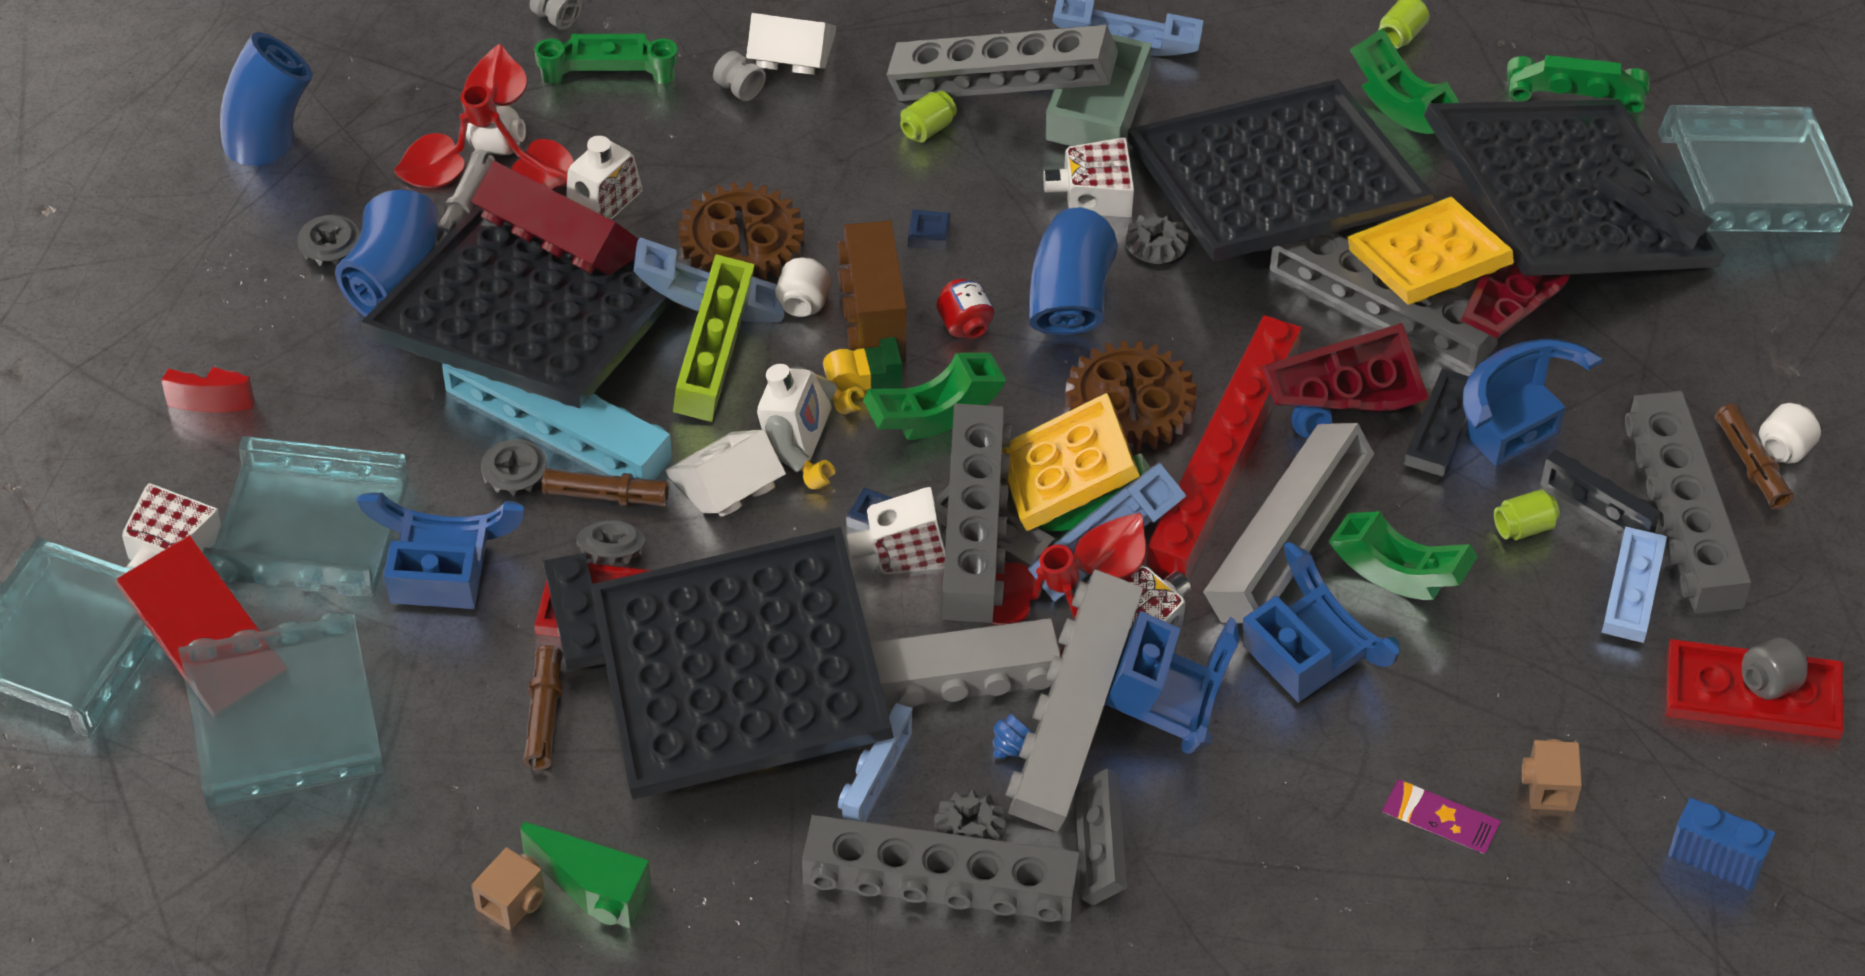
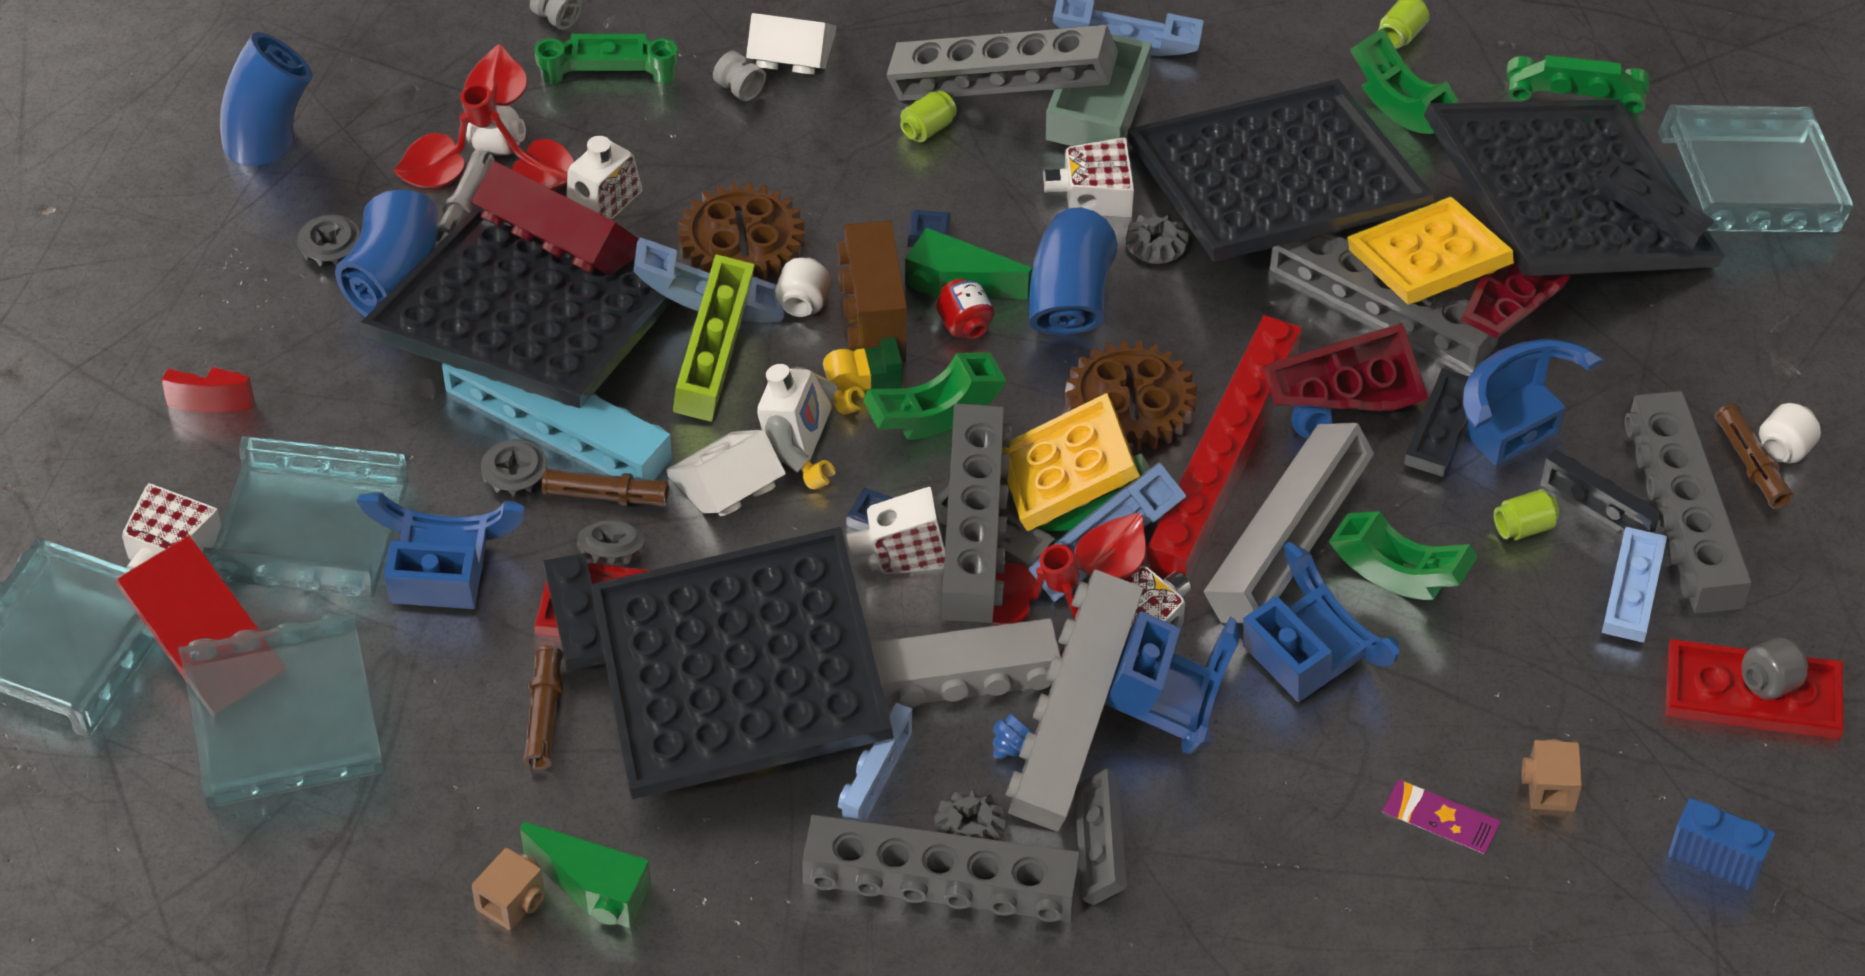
none -> green slope [905,228,1032,299]

